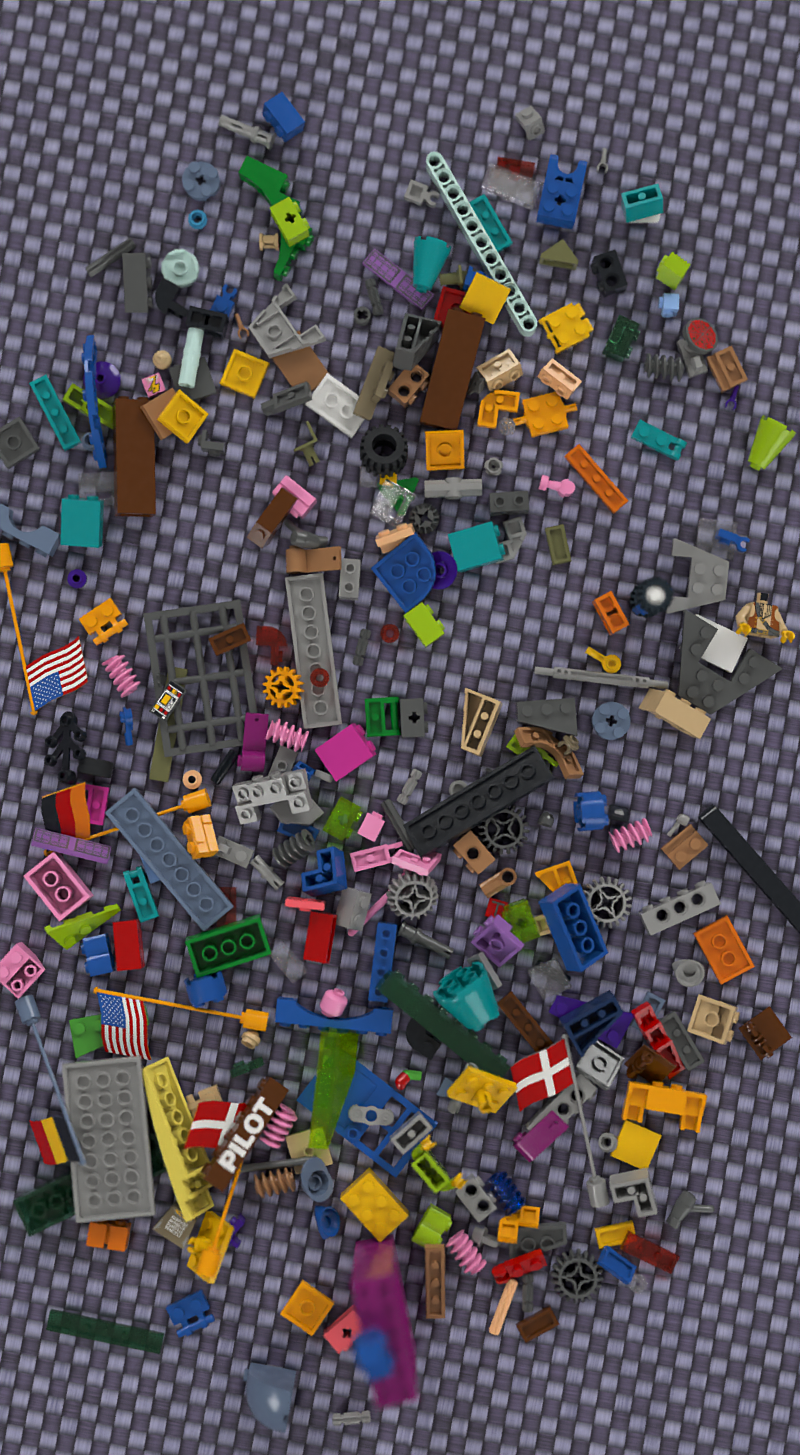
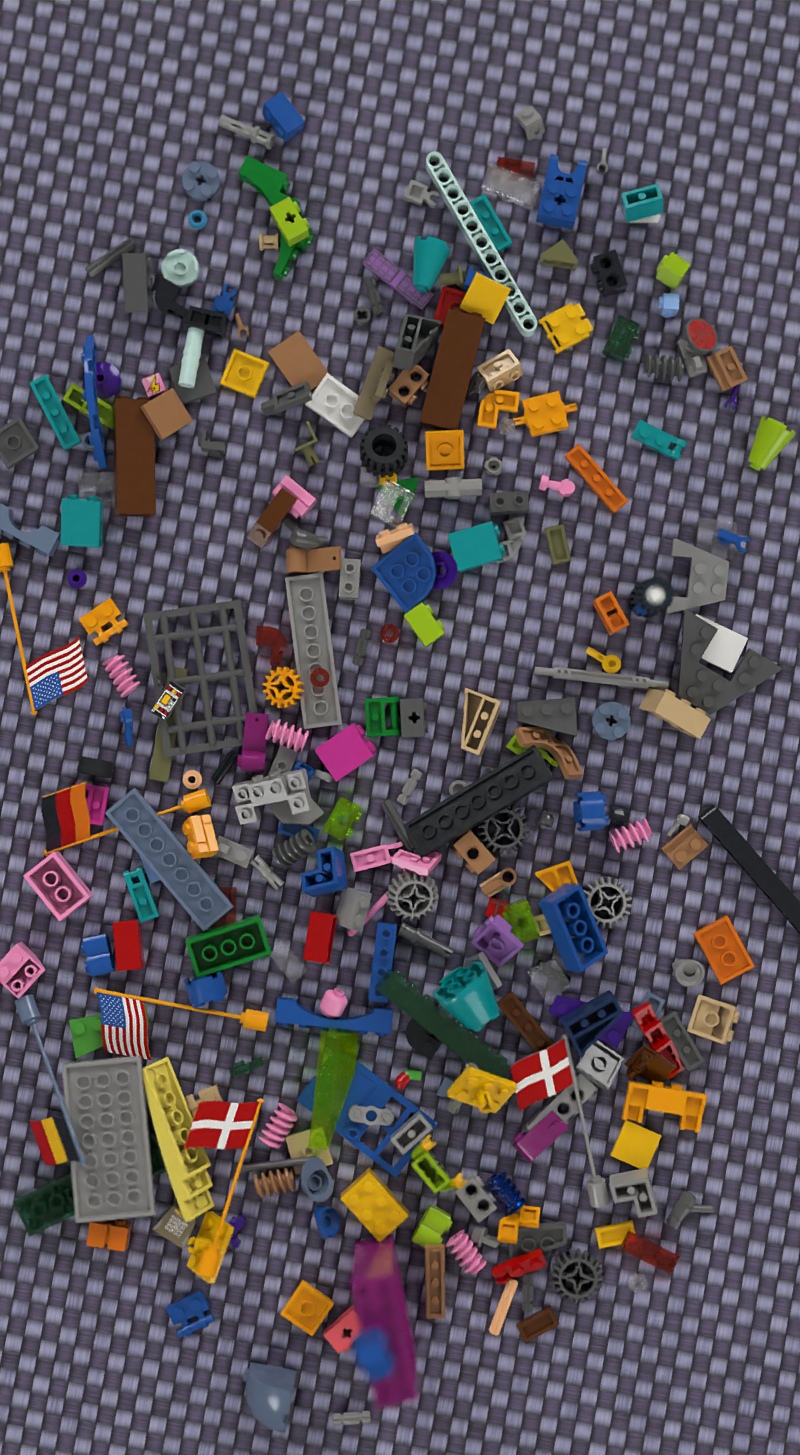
medium lavender tile [31,828,111,864] -> none
black plant [44,711,87,785] -> none
lime wing [44,904,121,950] -> none
clear green tile [46,1309,165,1354] -> none
tan plate [153,350,172,370] -> none
yellow tile [157,389,209,444] -> none
reddish brown brick [200,1076,289,1192] -> none
reddish brown plate [208,623,251,657] -> none
tan plate [241,1030,260,1049] -> none
light grey wing [248,283,326,358] -> none
coral plate [285,896,326,912] -> none
bright pink brick [358,811,385,842] -> none
dark grey gear [409,503,439,534] -> none
light nougat bracket [538,358,582,400] -> none
dark tan plate [557,734,579,755] -> none
blue tile [597,1246,637,1285] -> none
light grey plate [598,1133,618,1153] -> none
light grey brick [638,880,721,936] -> none
torso [736,593,795,643] -> none
reddish brown hinge [738,1006,792,1060] -> none

